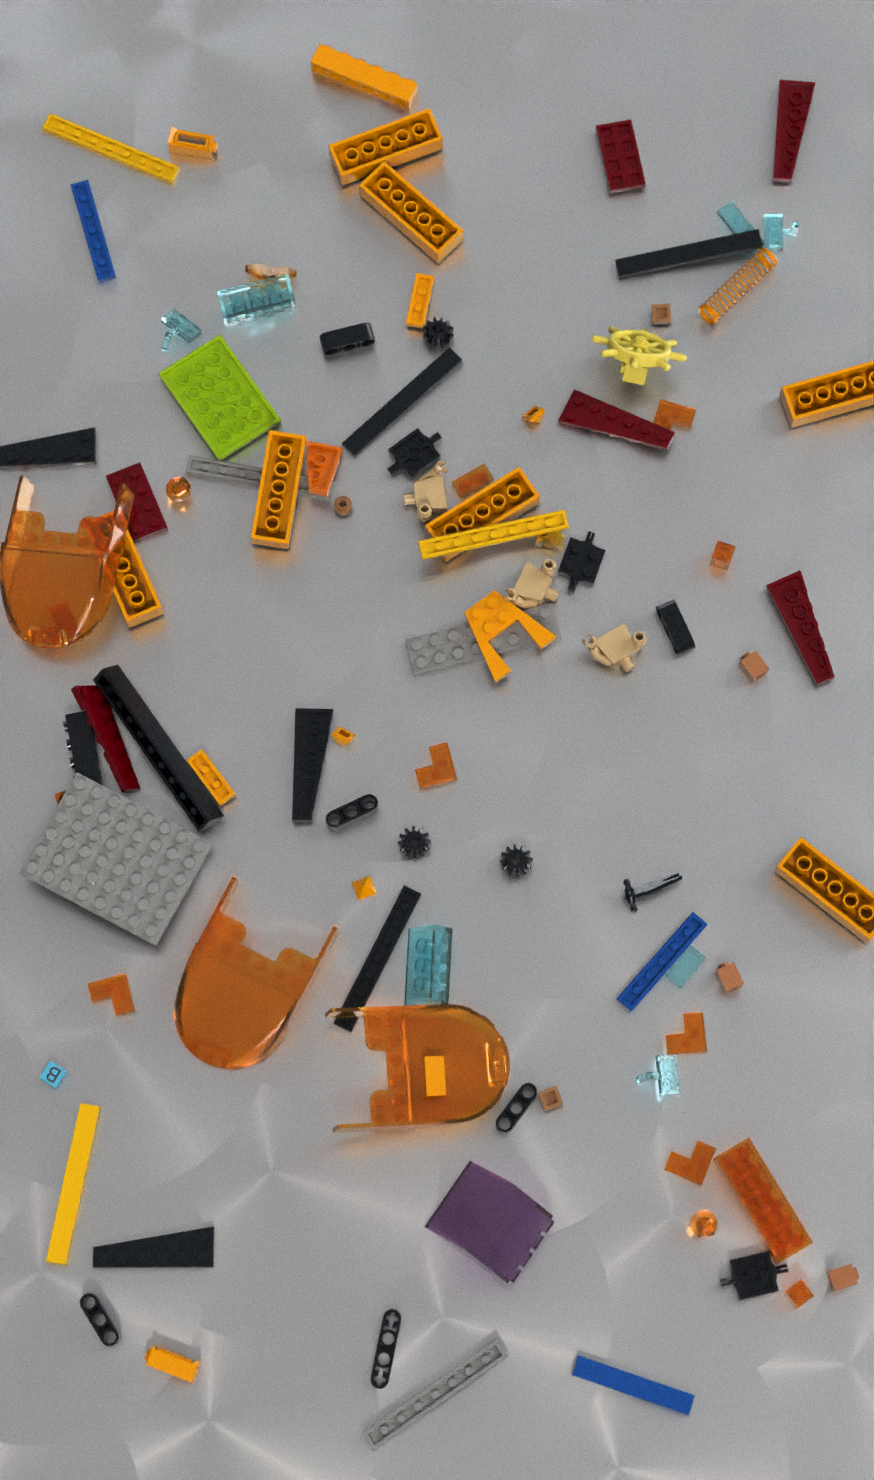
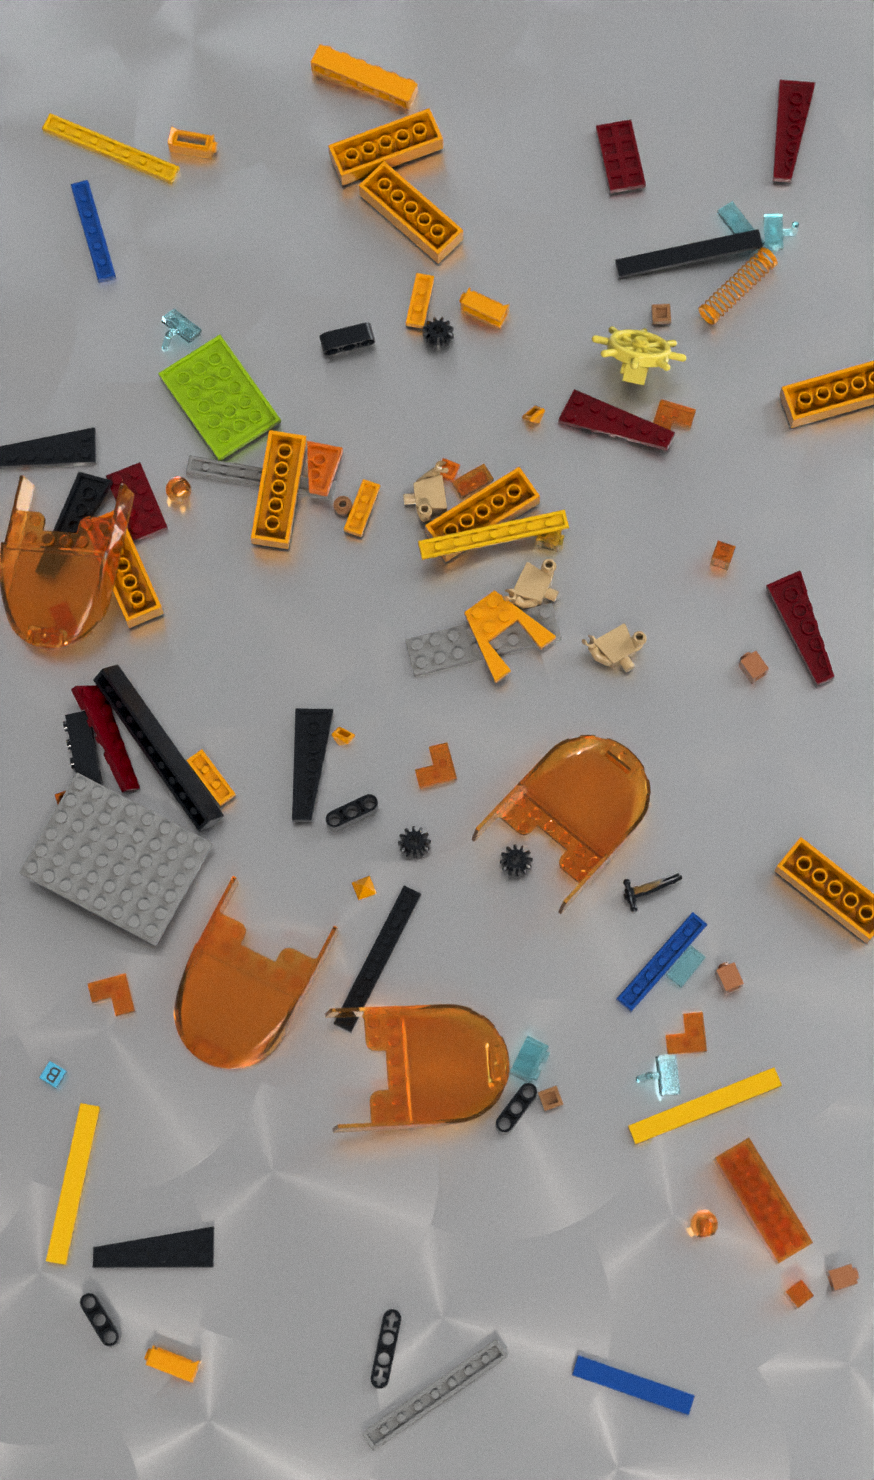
clear light blue slope [217,274,296,326] -> none
clear orange tile [245,263,297,283] -> none
black tile [342,347,462,458] -> none
black plate [387,428,442,479] -> none
clear light blue slope [404,924,453,1007] -> none
light orange tile [423,1056,446,1097] -> none
clear purple windscreen [425,1161,554,1283] -> none
black plate [557,531,606,592] -> none
black beam [656,599,695,655] -> none
clear orange tile [664,1141,716,1186] -> none
black plate [720,1251,788,1301] -> none
none -> black wing [36,472,113,579]
none -> light orange plate [344,479,381,537]
none -> orange tile [440,458,460,483]
none -> light orange window [459,287,510,328]
none -> clear orange windscreen [471,735,651,914]
none -> clear light blue brick [510,1036,550,1083]
none -> yellow tile [628,1067,782,1145]

